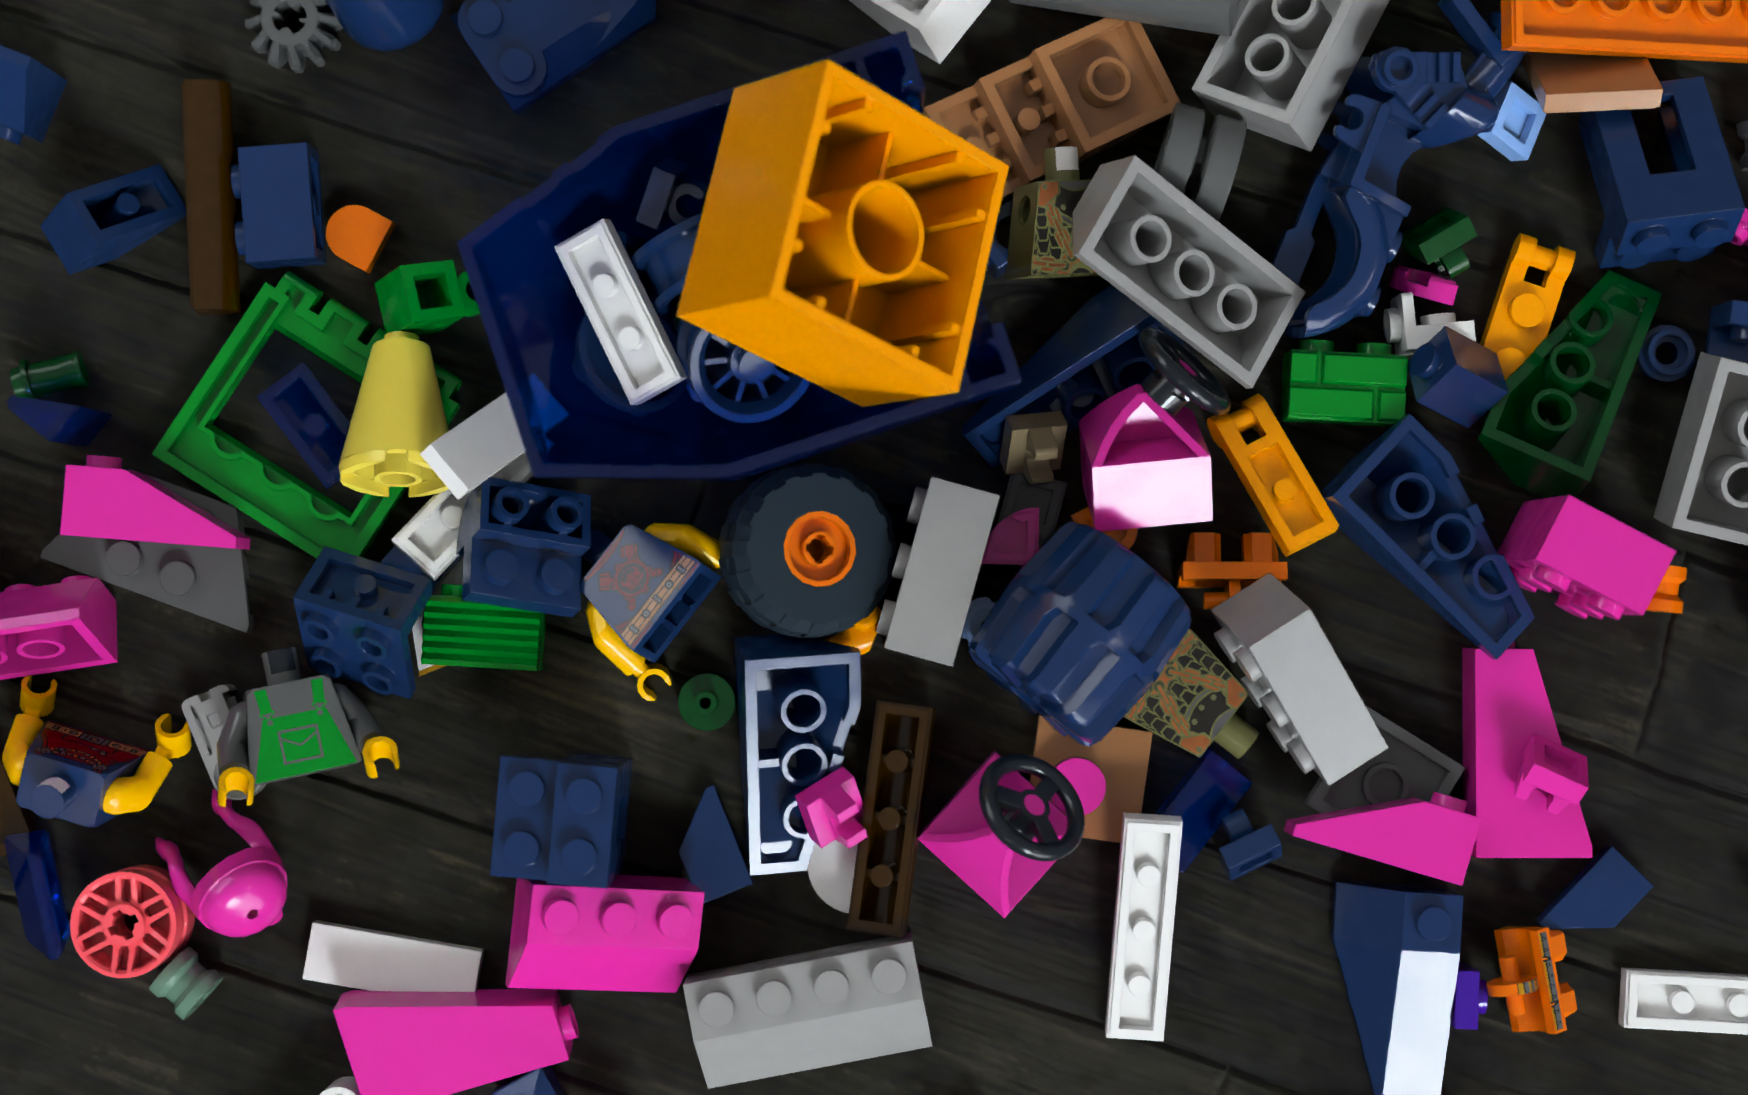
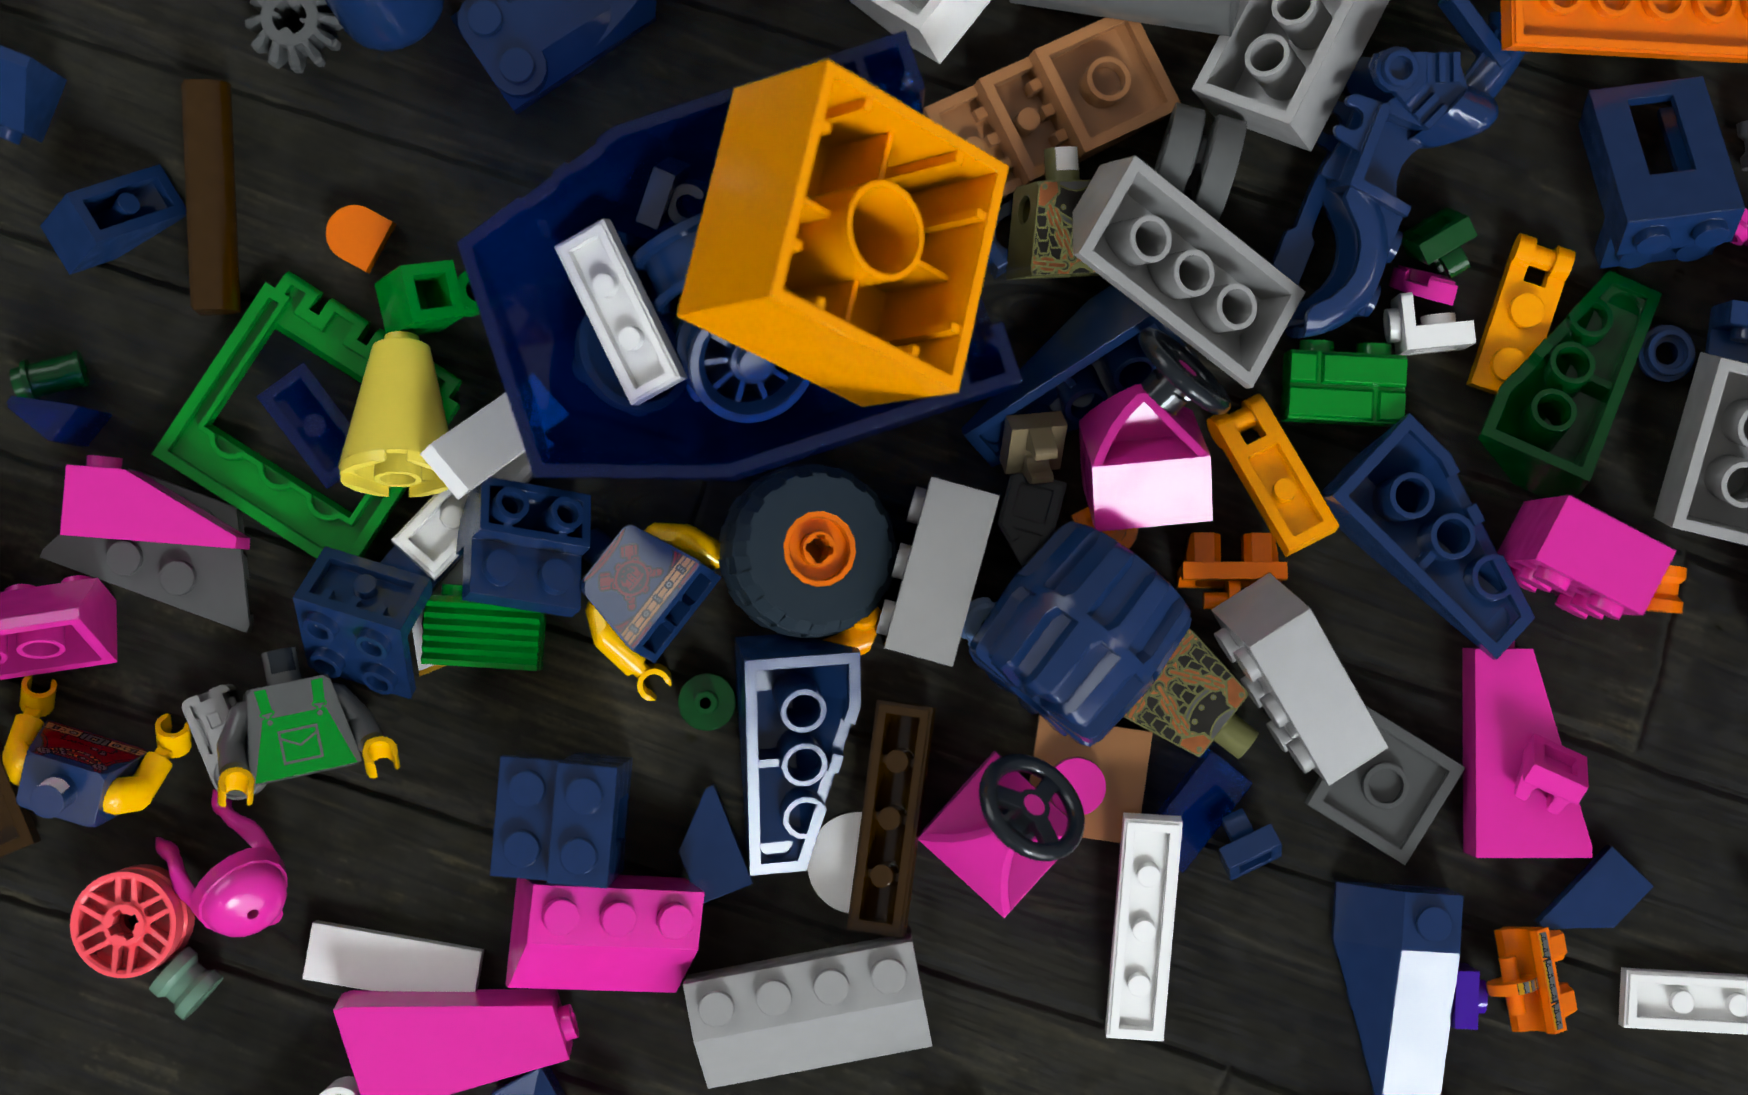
clear blue slope [4,830,70,960] -> none
dark blue brick [231,142,327,270] -> none
dark pink tile [795,766,868,849] -> none
dark pink tile [981,507,1039,565] -> none
dark pink slope [1283,791,1482,886] -> none
dark blue brick [1407,326,1508,428] -> none
light blue plate [1477,81,1547,161] -> none
medium nougat tile [1521,52,1663,113] -> none

